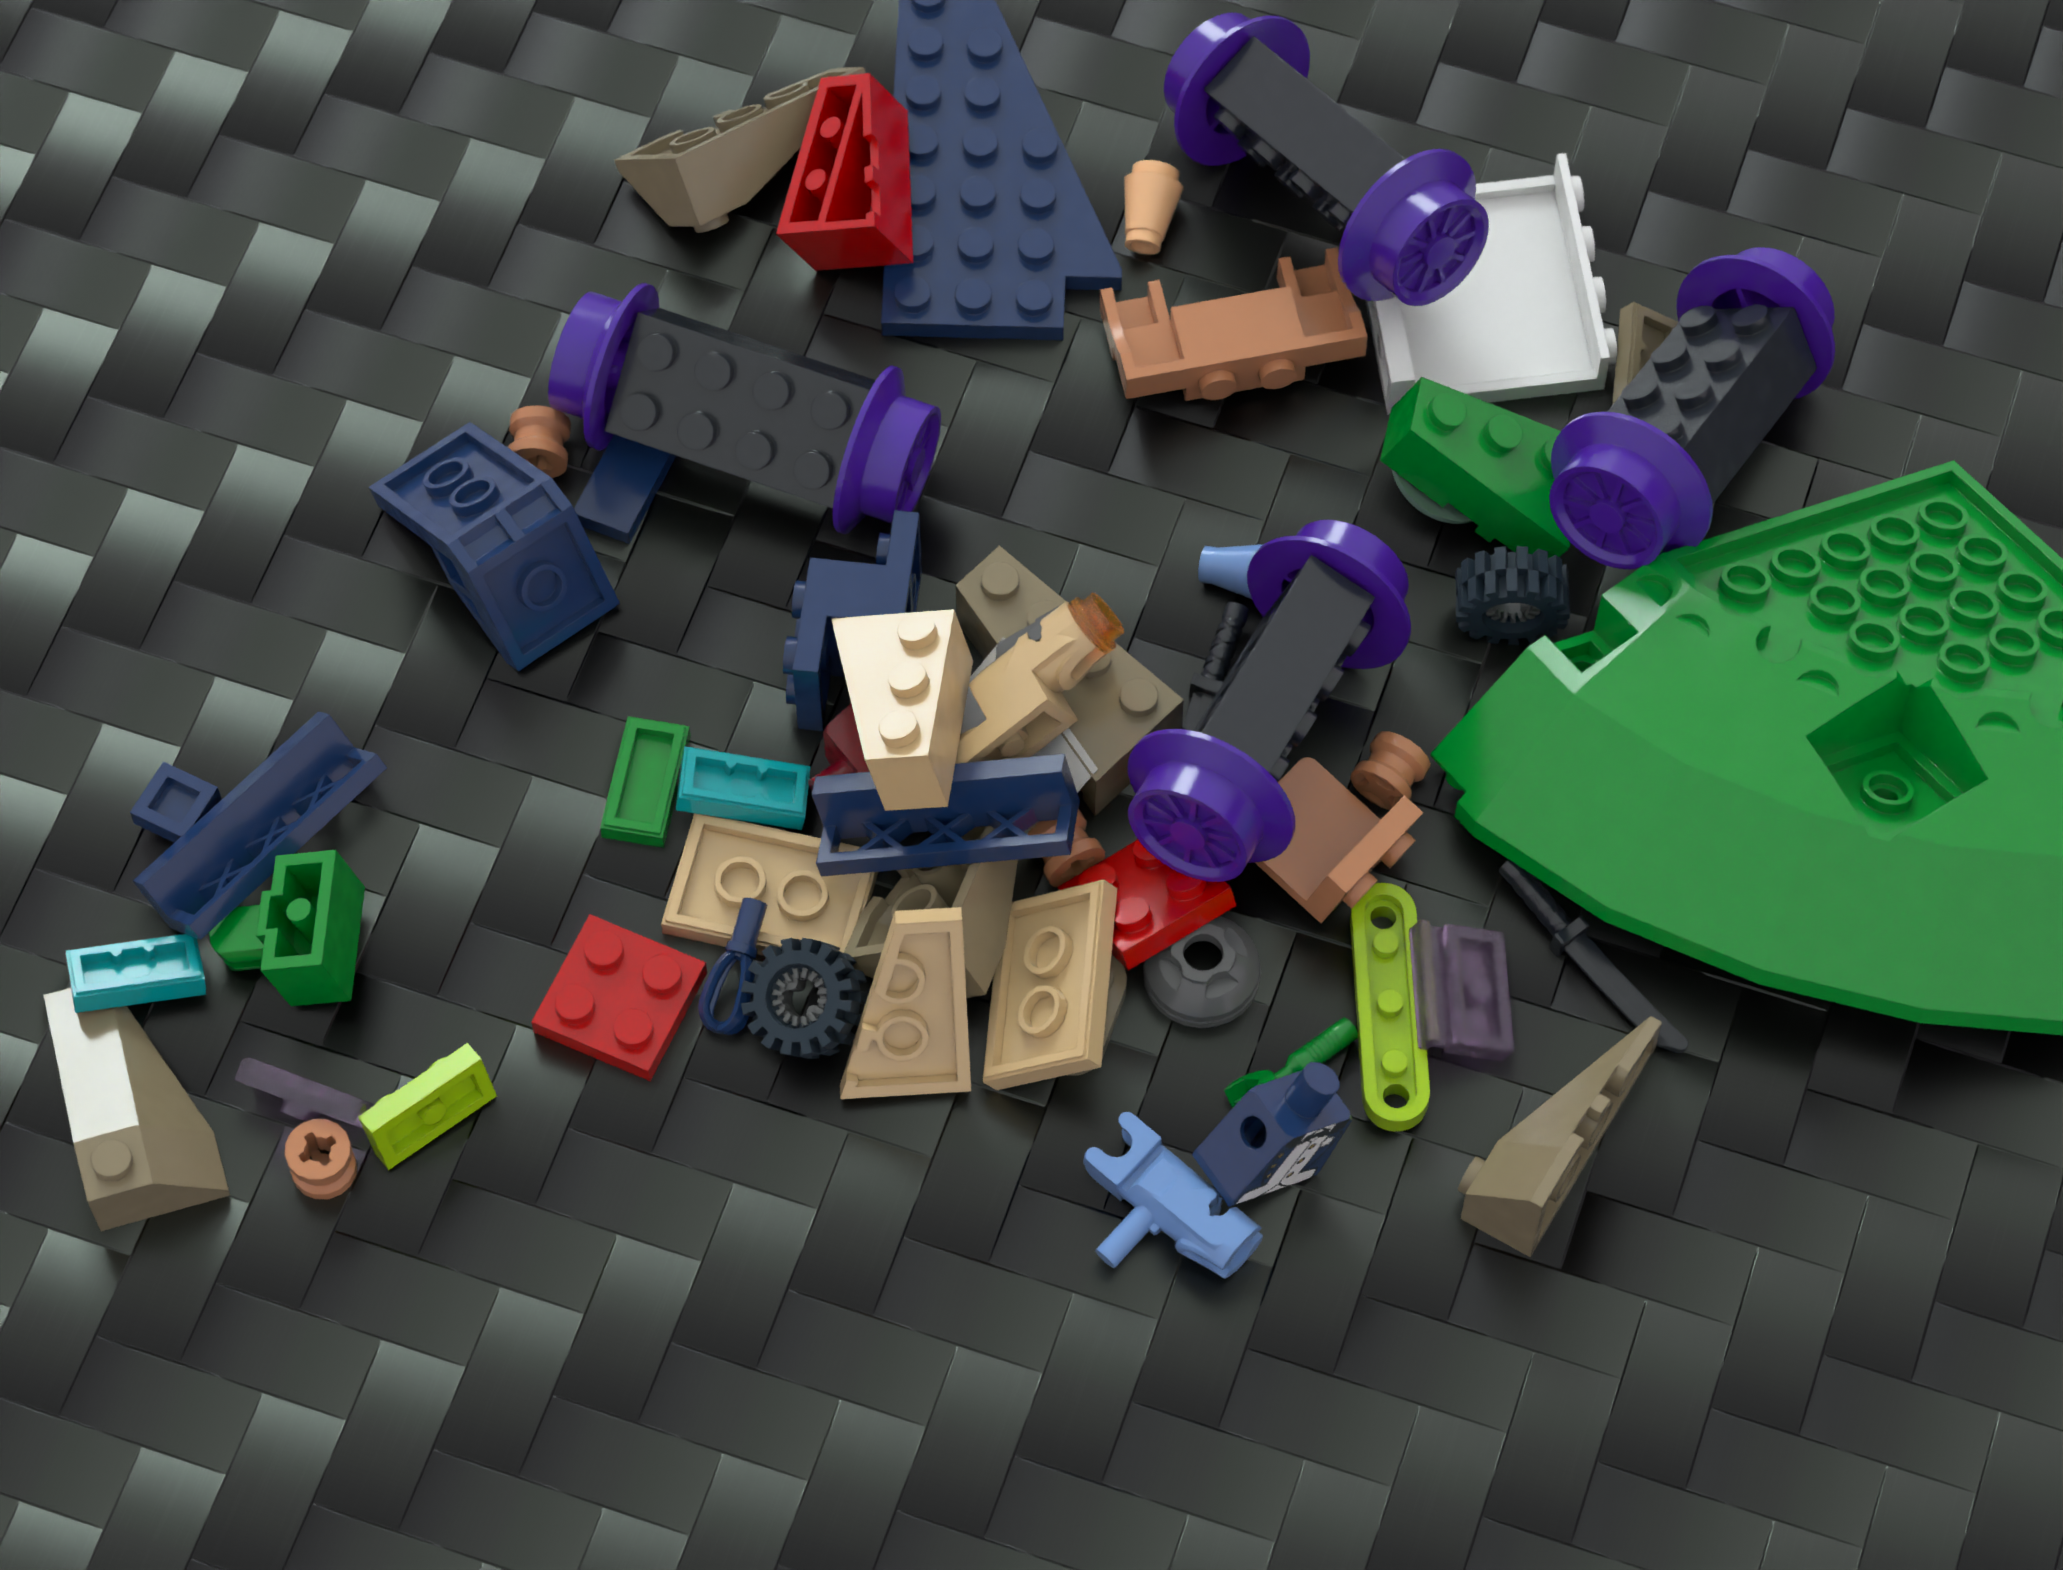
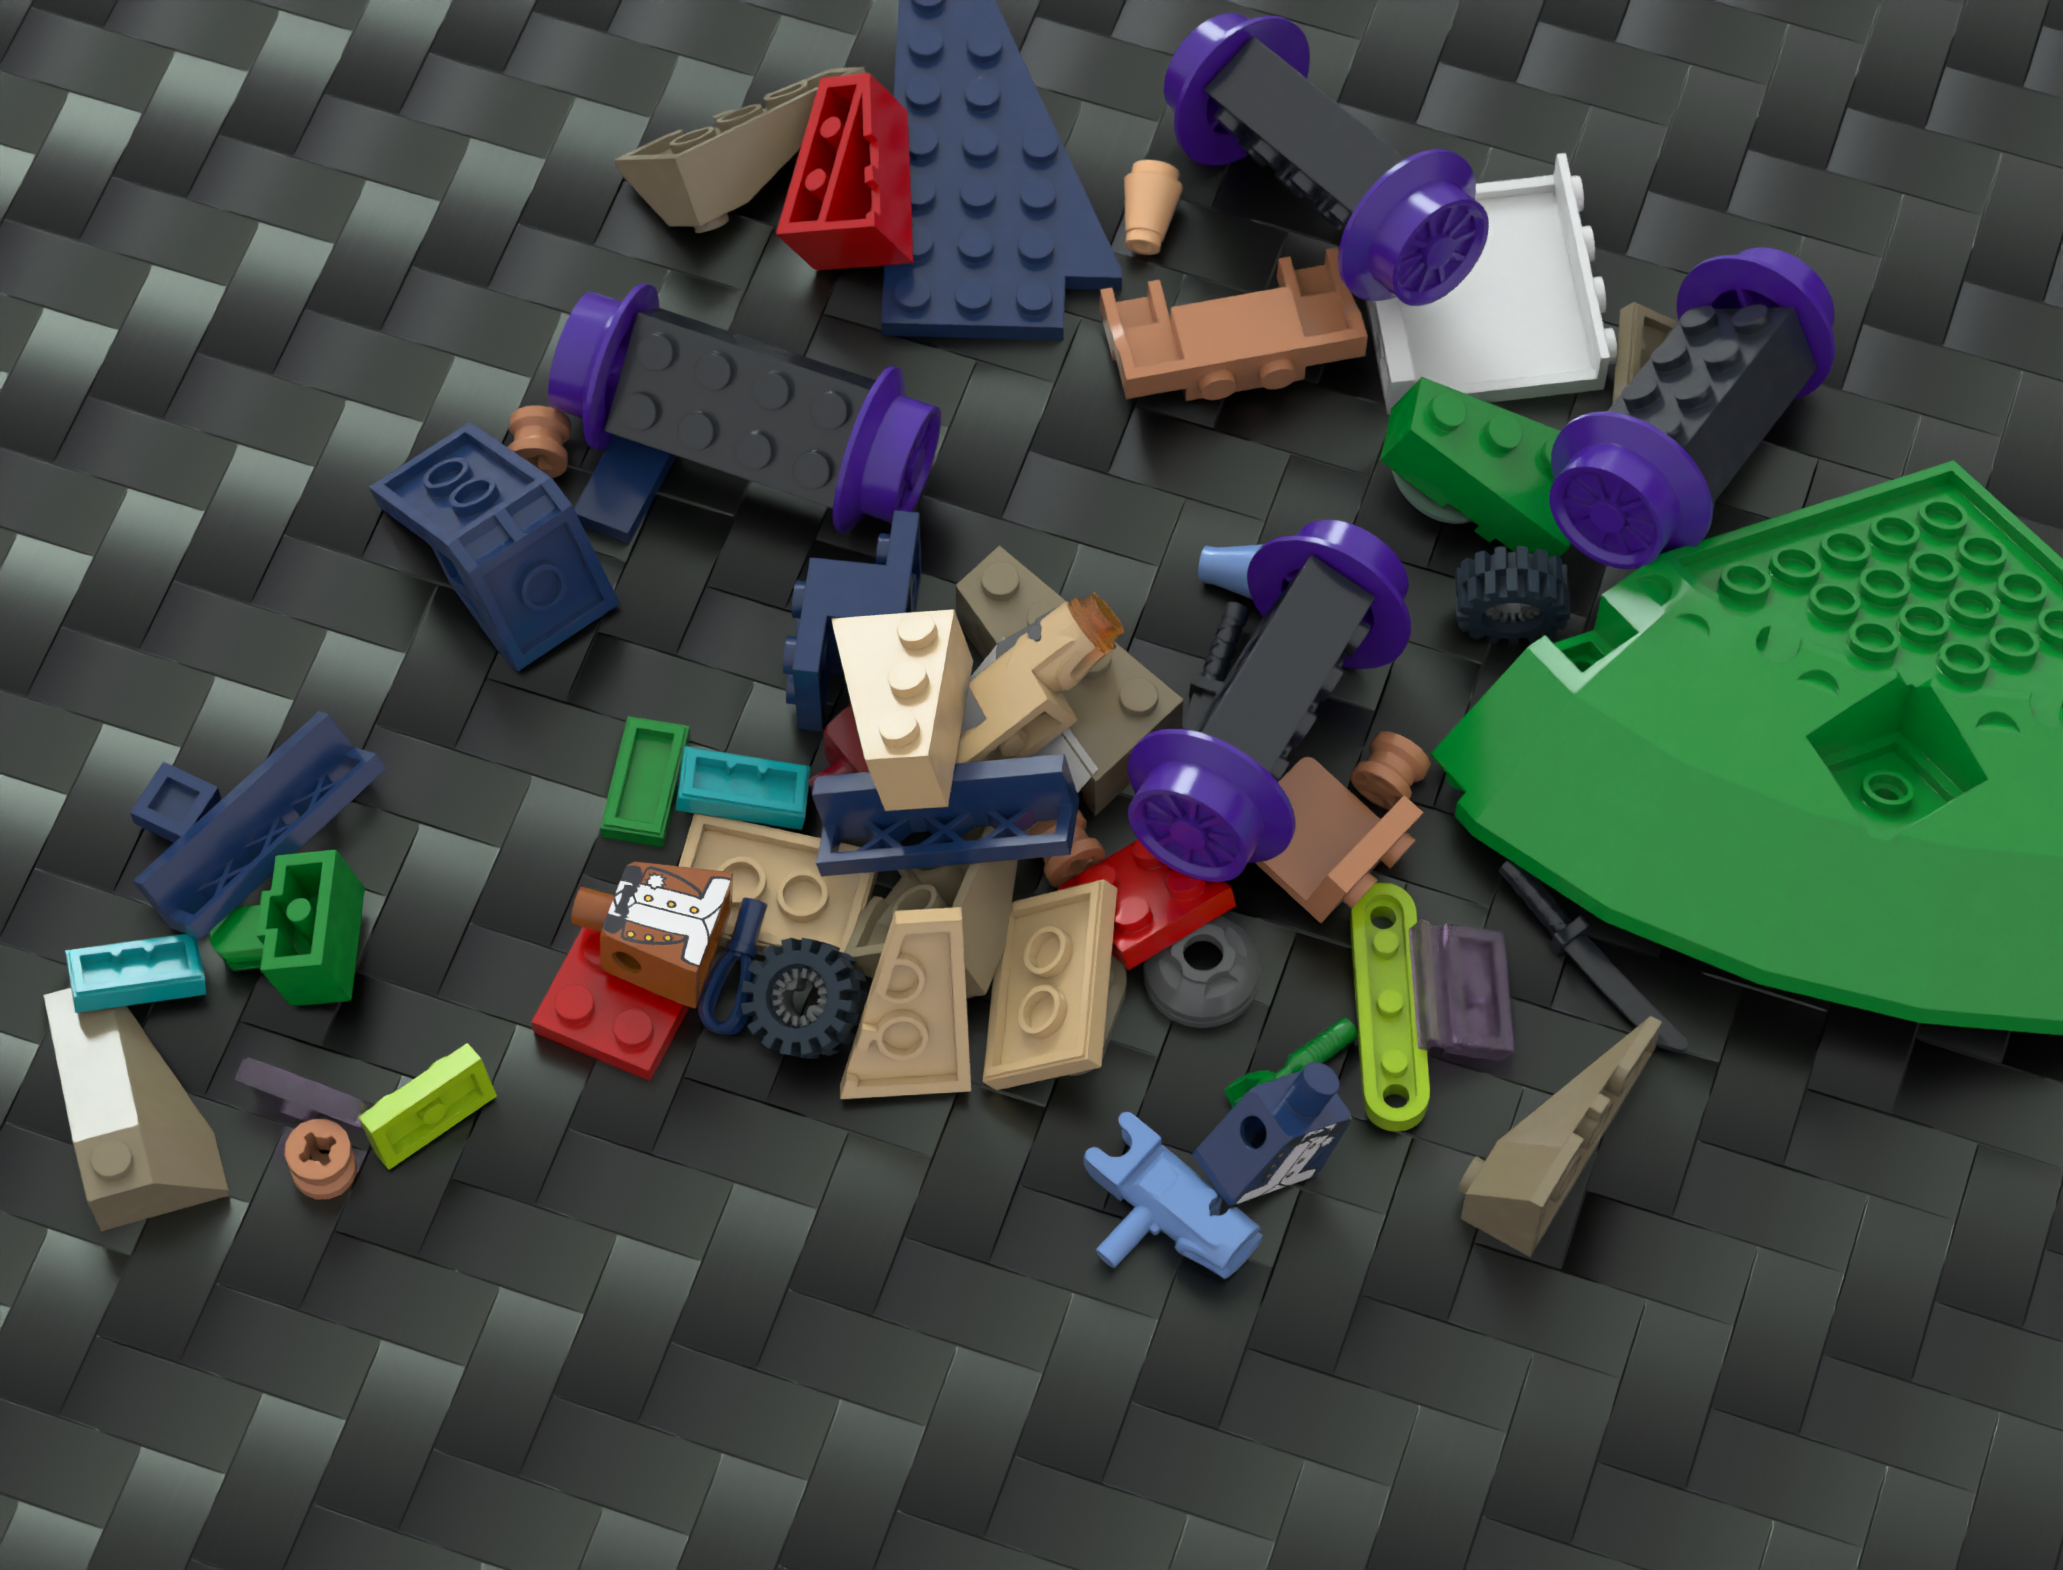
none -> torso [571,862,733,1009]

